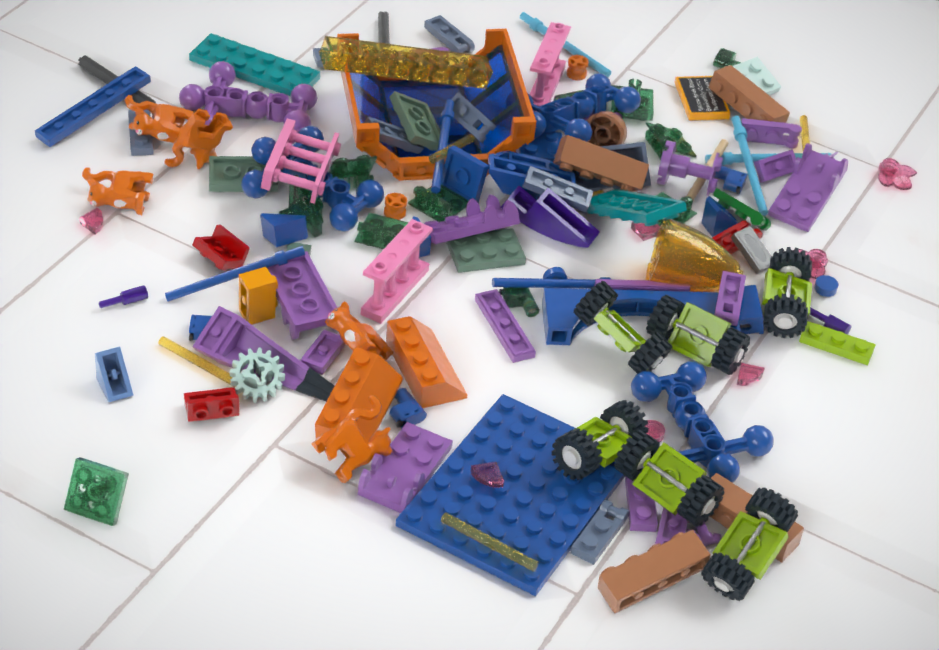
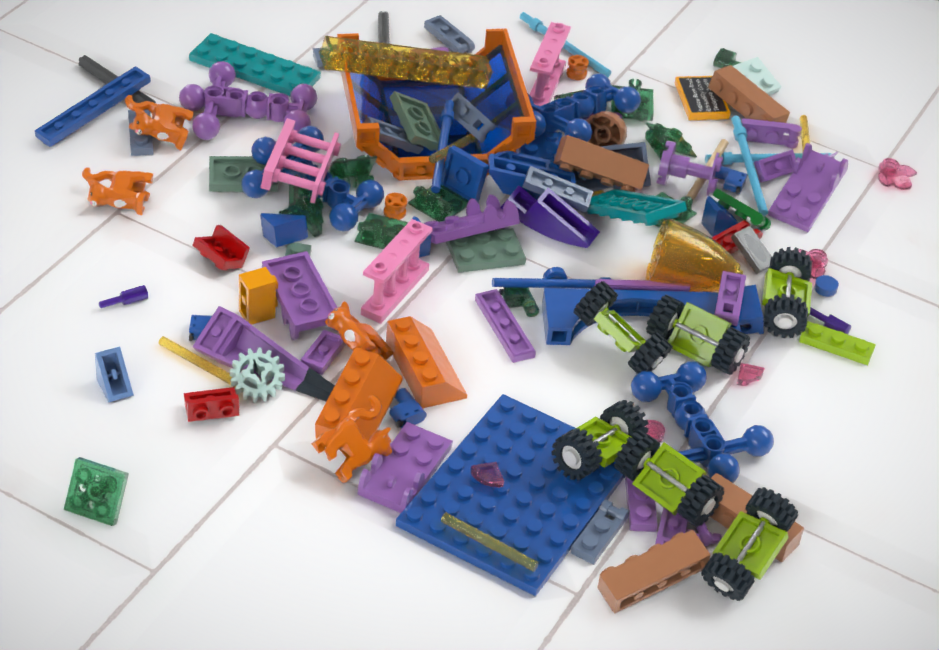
clear pink tile [79,207,103,235] -> none
orange animal [164,109,233,170] -> none
blue bar [165,245,306,302] -> none
clear pink tile [631,222,663,241] -> none

